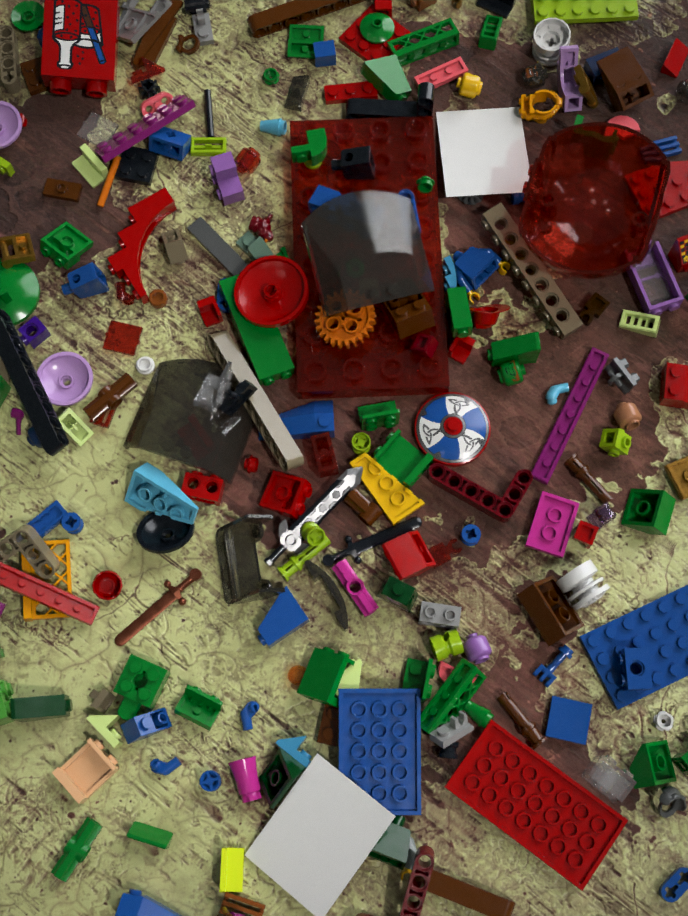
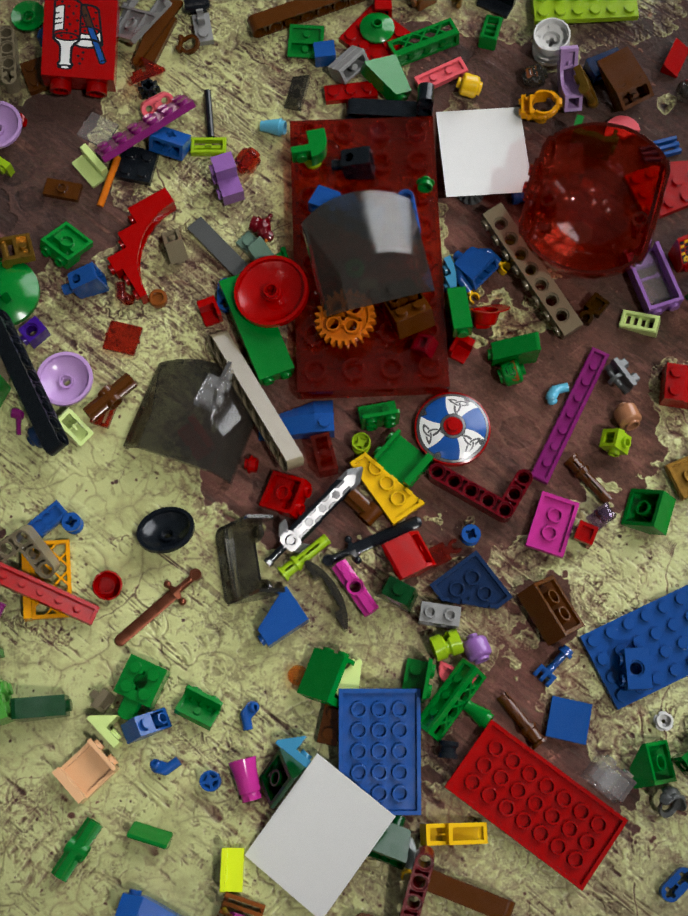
medium azure wedge [124,462,199,525] -> none
white plate [136,356,155,375] -> none
red brick [181,471,225,506] -> none
black plate [219,380,257,416] -> none
green plate [262,68,280,85] -> none
lime wheel [300,521,325,546] -> none
light grey plate [429,710,474,749] -> none
white wheel [556,560,610,611] -> none
none -> light grey brick [328,45,369,85]
none -> yellow slope [420,822,488,846]
none -> dark blue plate [429,550,513,610]

